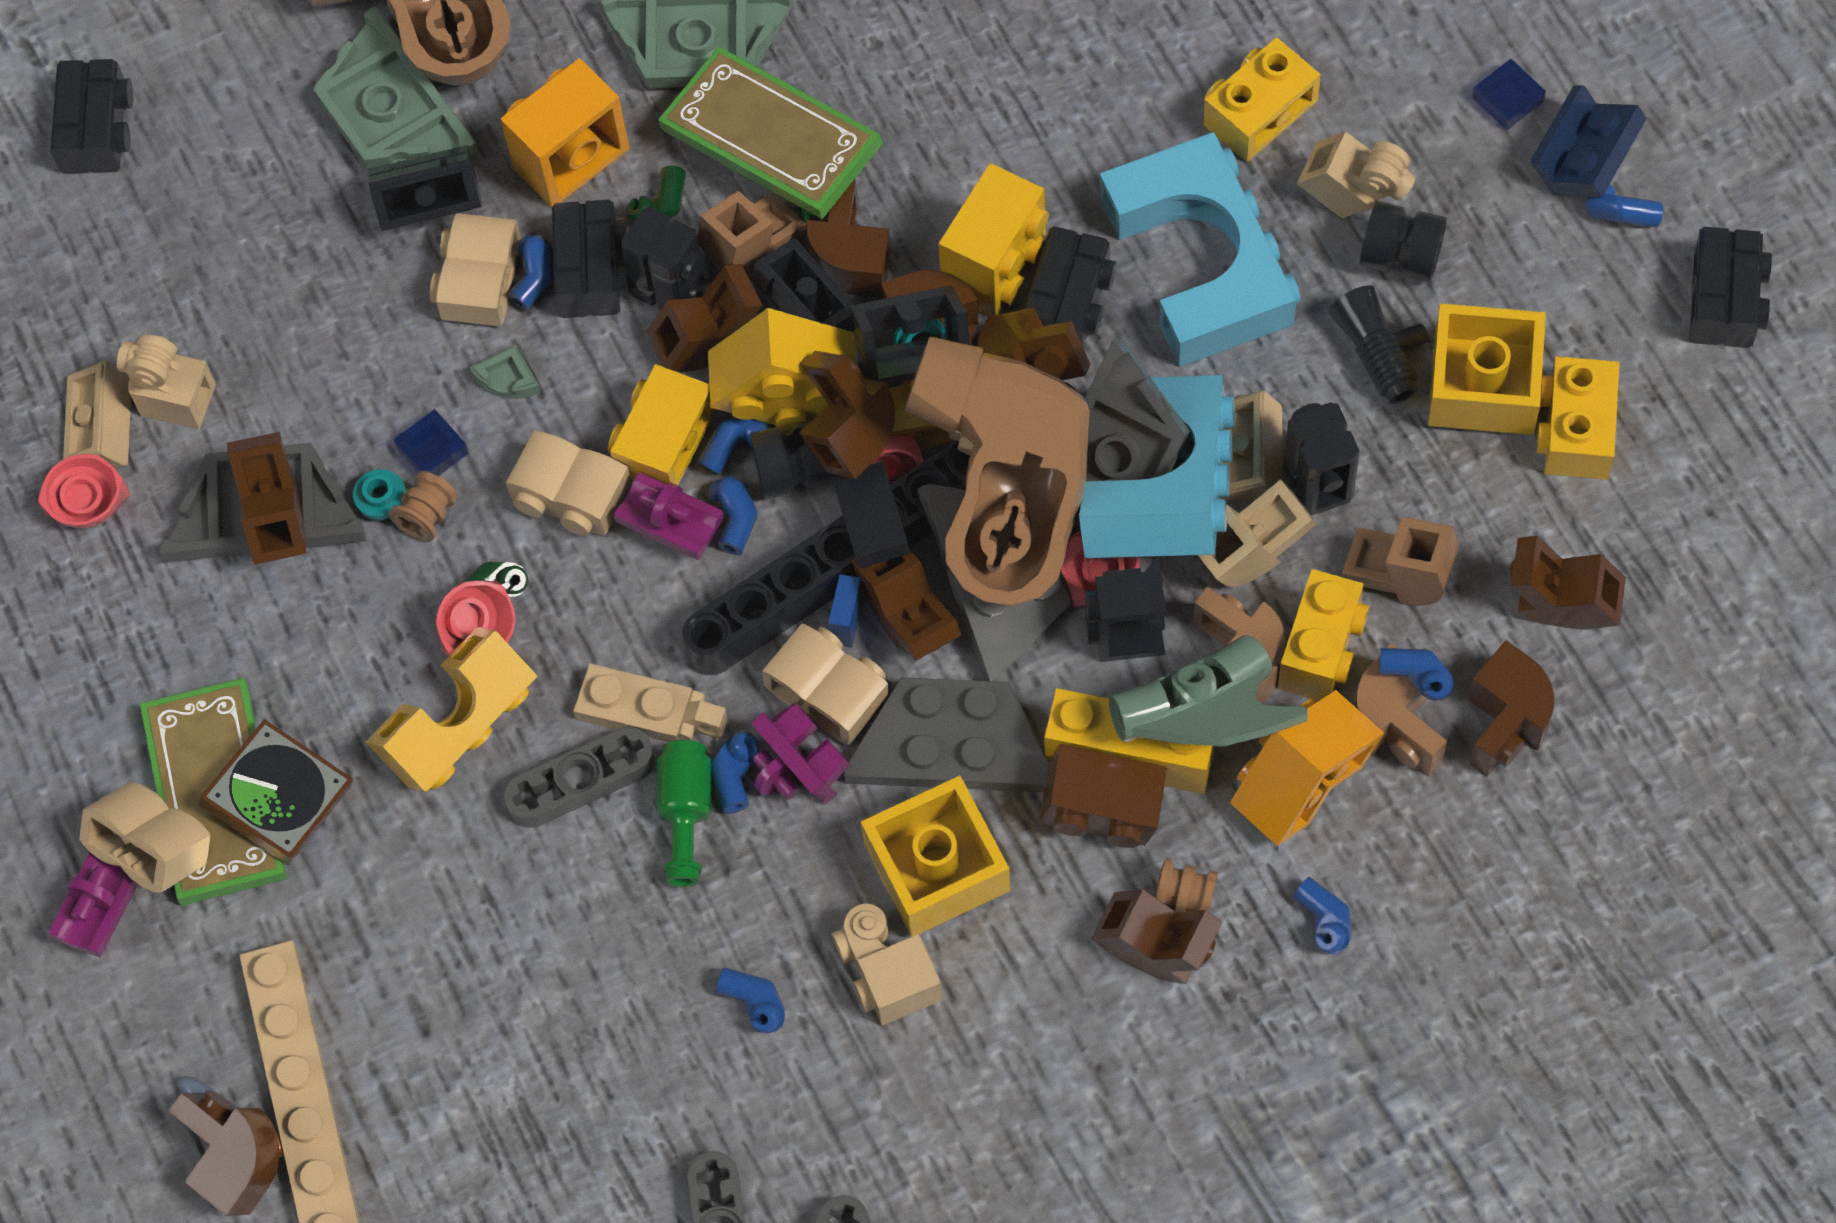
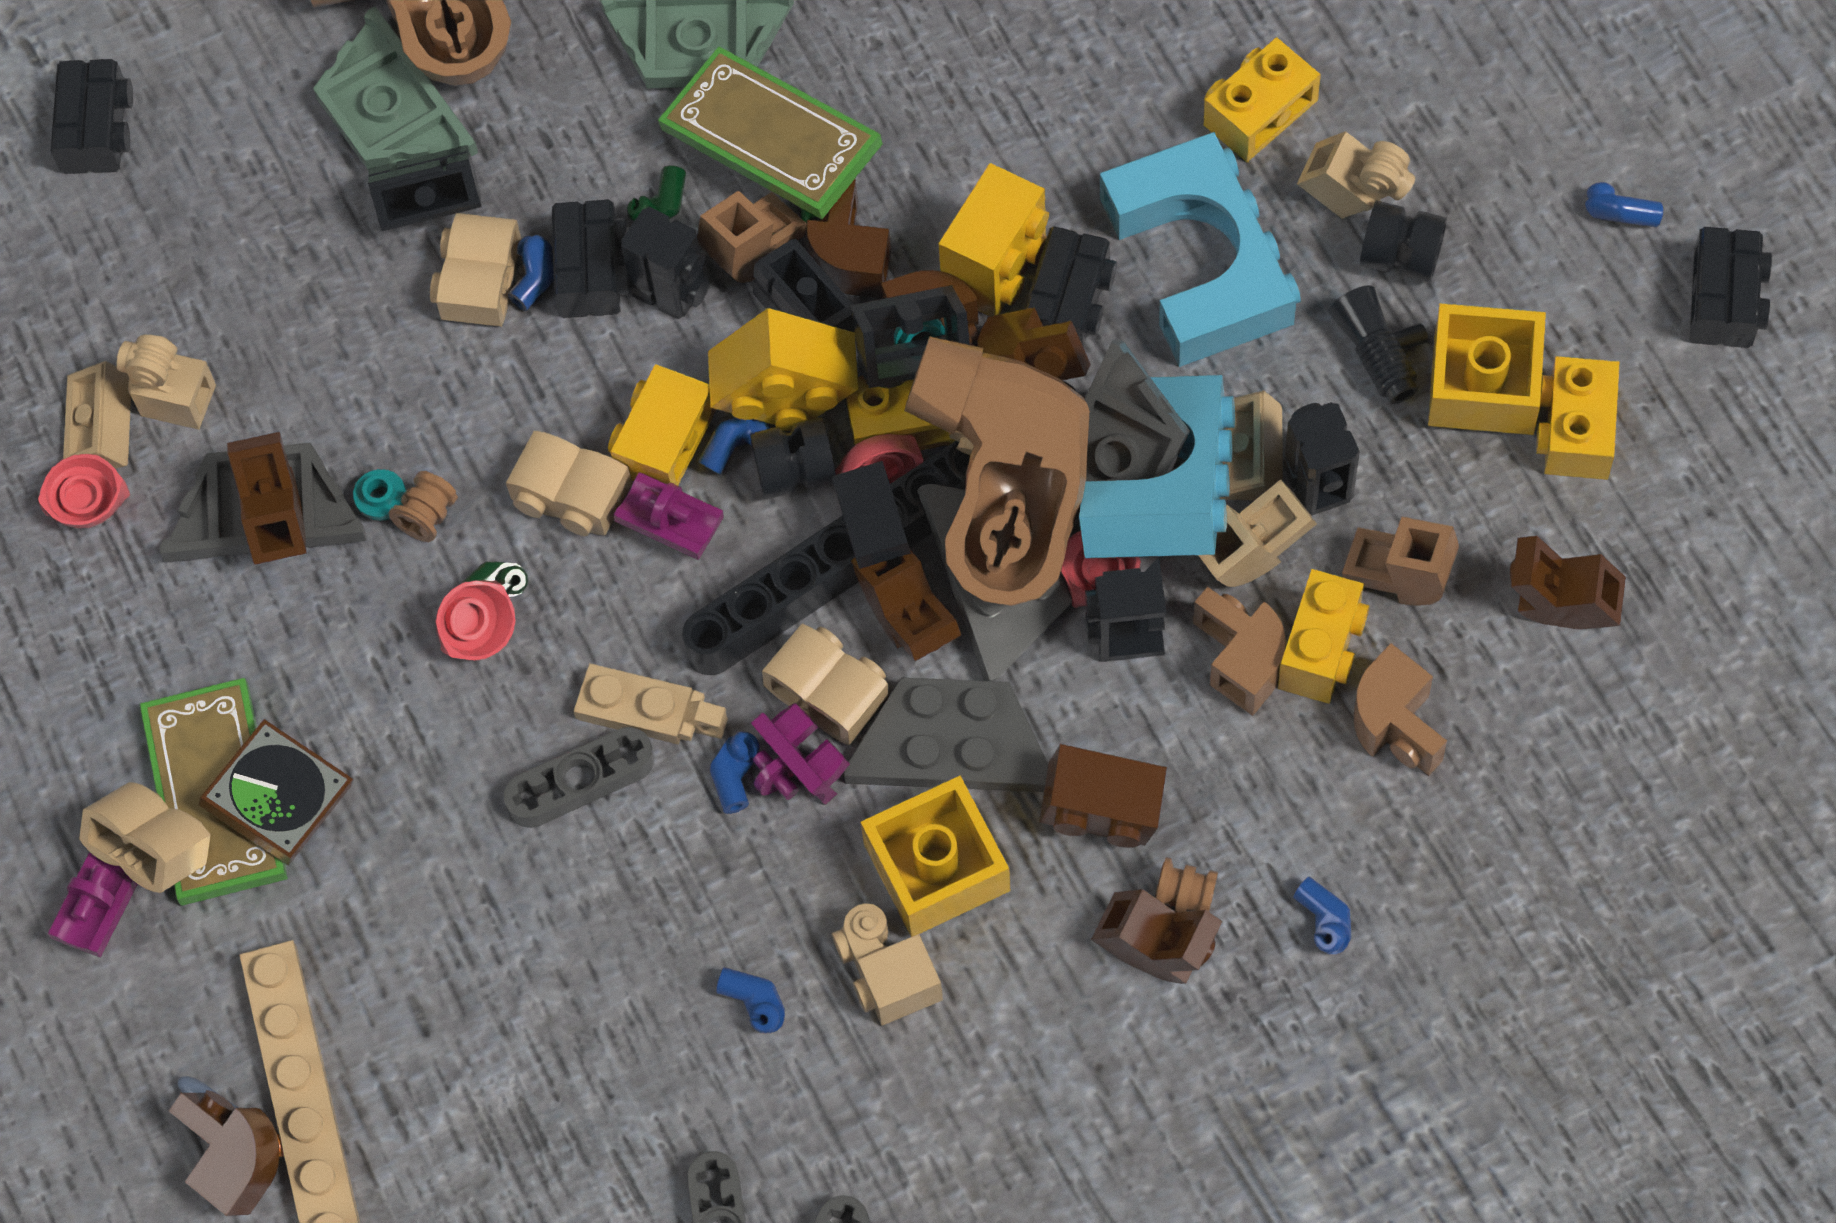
yellow arch [366,627,537,792] -> none
clear blue tile [393,409,469,476] -> none
sand green tile [469,344,541,399] -> none
light orange brick [500,58,630,209] -> none
reddish brown brick [646,264,763,372] -> none
green piece [656,740,711,887] -> none
blue arm [709,477,758,555] -> none
reddish brown brick [800,350,895,479] -> none
blue tile [828,575,863,648] -> none
yellow arch [1044,688,1215,794] -> none
sand green pin [1109,635,1308,746] -> none
light orange brick [1230,690,1384,846] -> none
blue arm [1379,648,1454,701] -> none
reddish brown brick [1468,640,1554,777] -> none
clear blue tile [1472,58,1546,130] -> none
dark blue bracket [1531,85,1647,198] -> none

